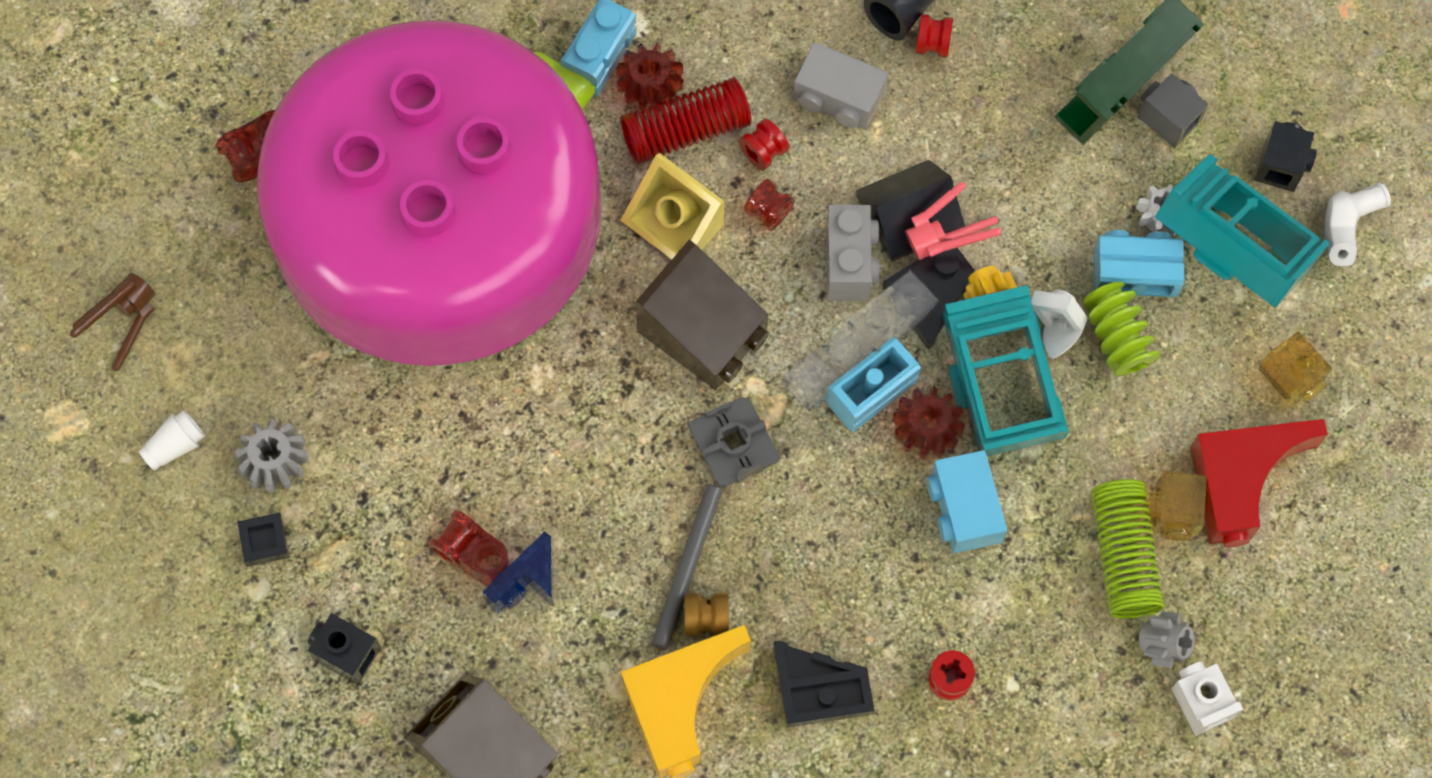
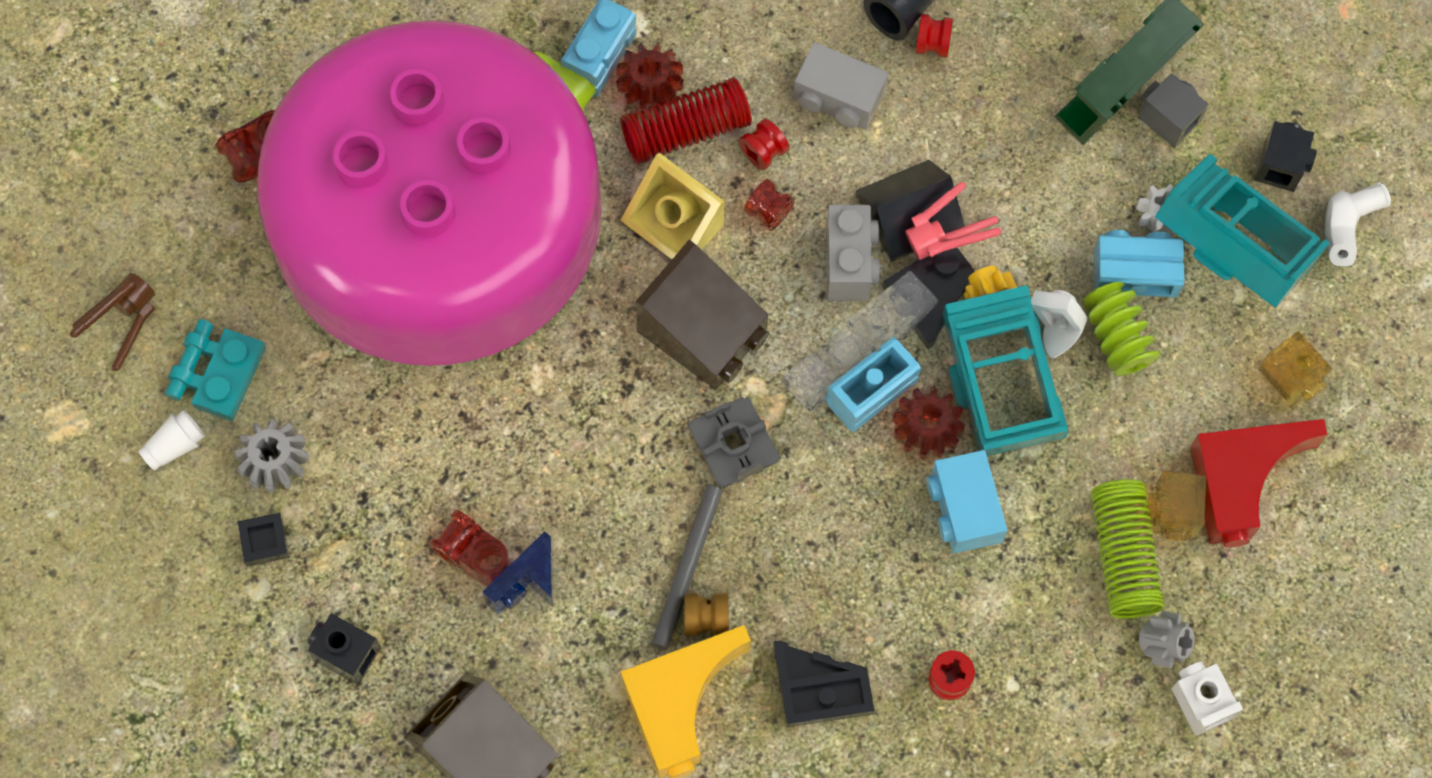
none -> teal plate [165,319,266,422]

